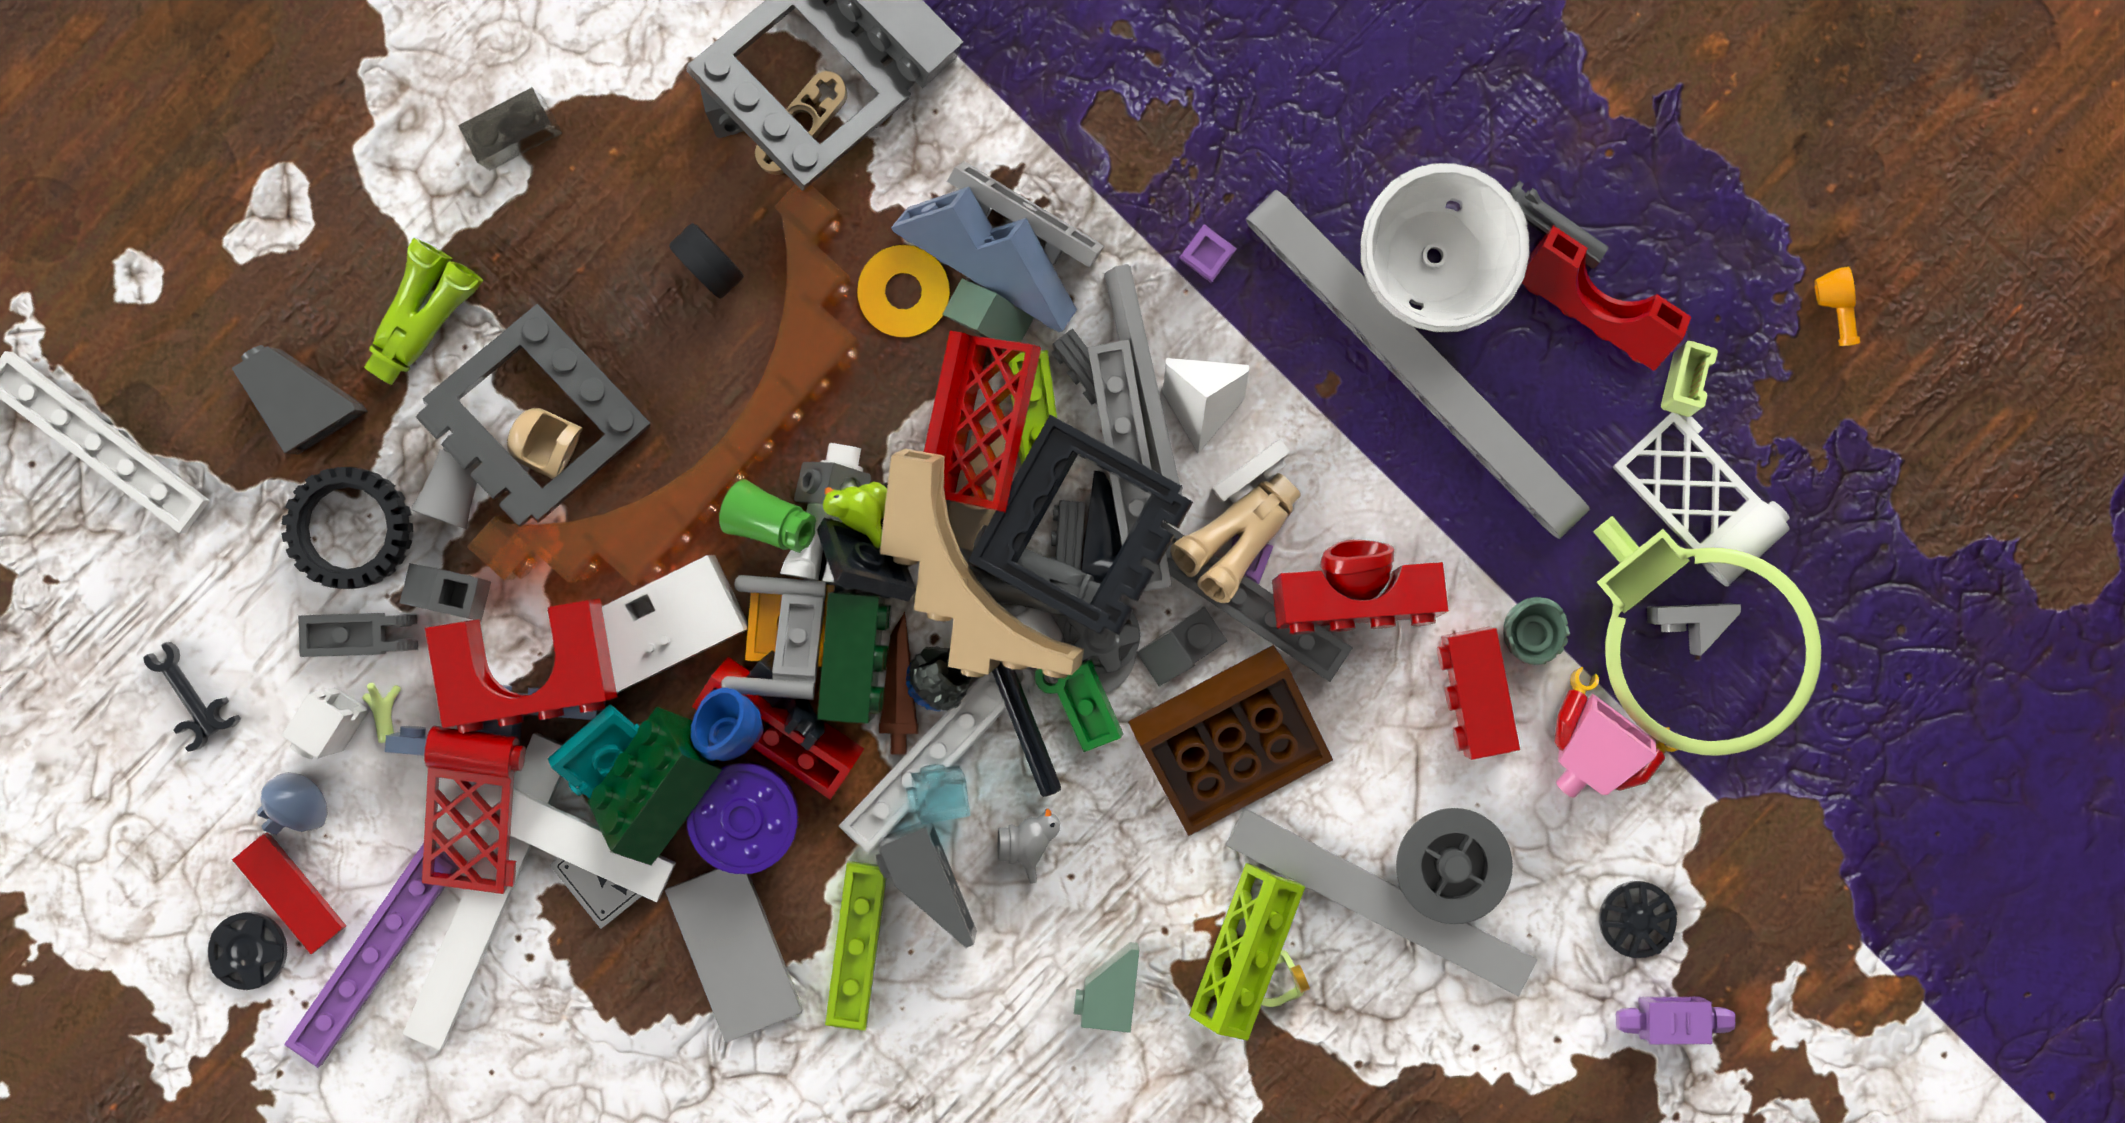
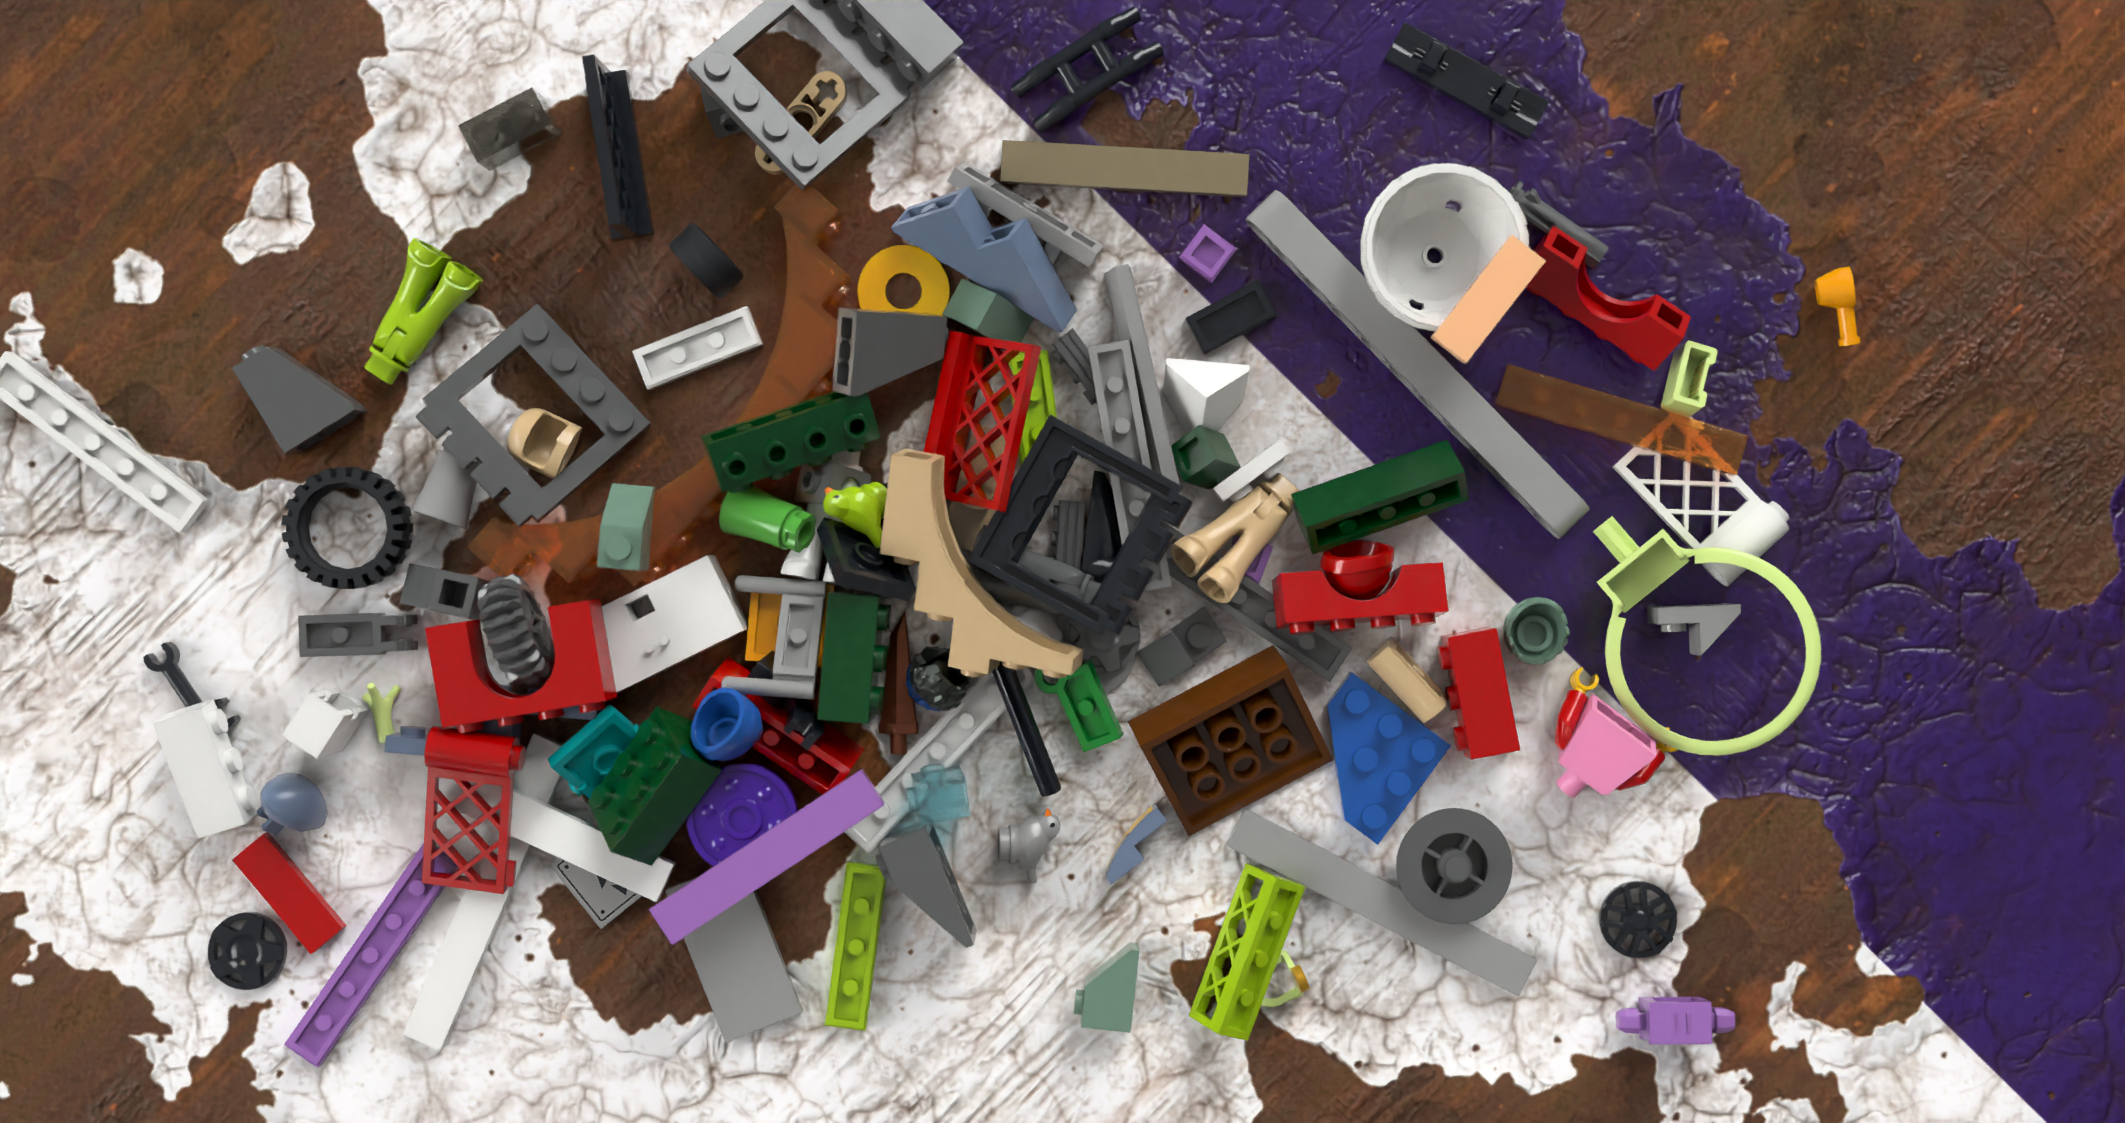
none -> white brick [152,699,258,839]
none -> dark grey gear [477,574,555,686]
none -> black fence [582,54,655,241]
none -> sand green slope [597,483,655,571]
none -> white tile [632,306,764,390]
none -> medium lavender tile [649,769,885,945]
none -> dark green brick [700,391,881,493]
none -> dark grey slope [832,307,949,396]
none -> dark tan tile [1000,140,1249,197]
none -> black piece [1011,7,1163,133]
none -> sand blue slope [1106,803,1167,885]
none -> dark green panel [1171,425,1241,490]
none -> black tile [1185,280,1278,355]
none -> dark green brick [1291,440,1469,555]
none -> blue plate [1326,672,1451,845]
none -> tan brick [1367,637,1446,723]
none -> black hinge [1383,22,1549,140]
none -> light nougat tile [1431,235,1545,364]
none -> clear orange tile [1494,364,1749,476]

